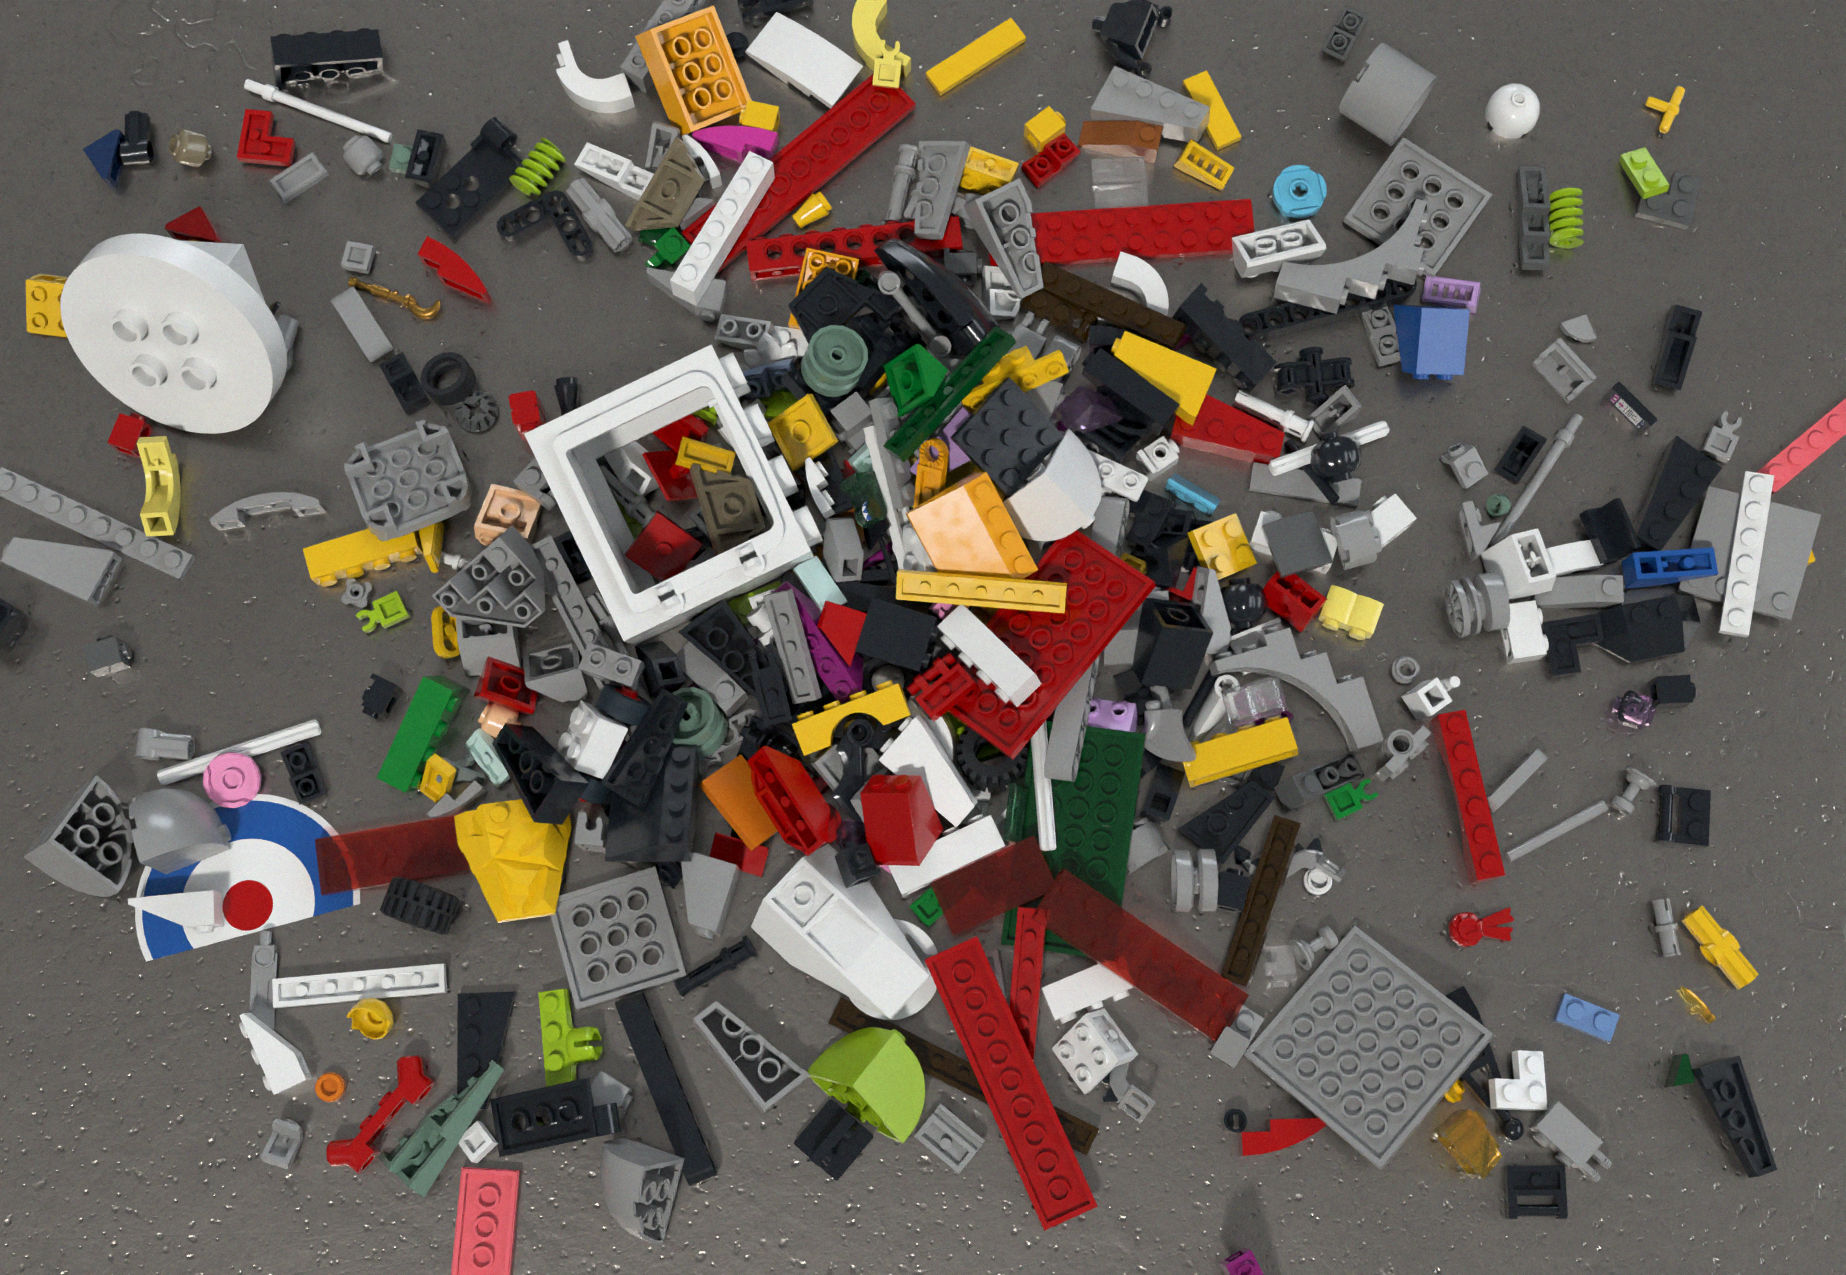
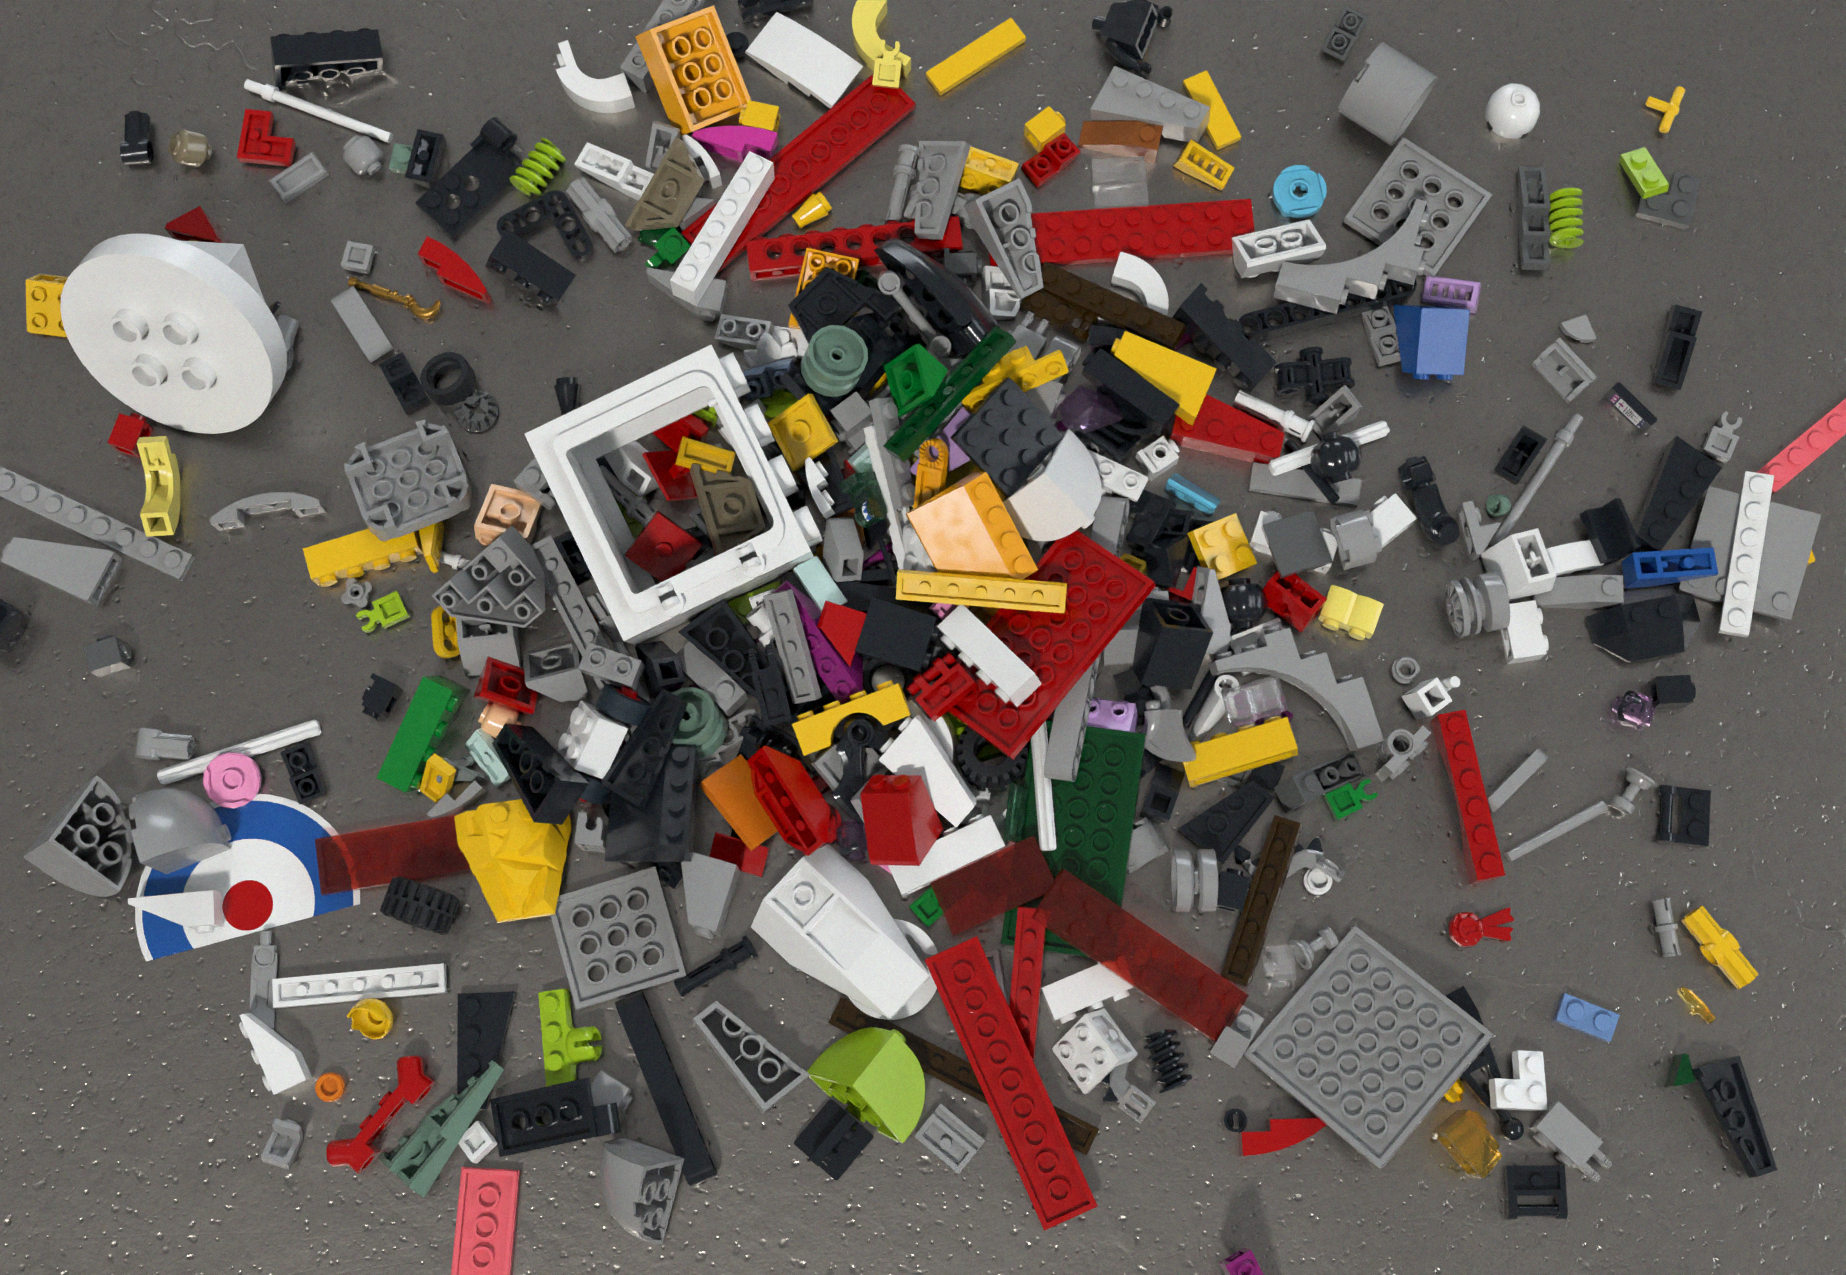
dark blue slope [83,129,124,189] -> none
red brick [508,390,546,443] -> none
black brick [834,840,881,888] -> none
light grey bracket [1441,443,1488,489] -> none
black plate [1542,613,1604,678] -> none
none -> black wedge [485,229,576,306]
none -> black piece [1141,1029,1192,1094]
none -> black piece [1398,456,1460,545]

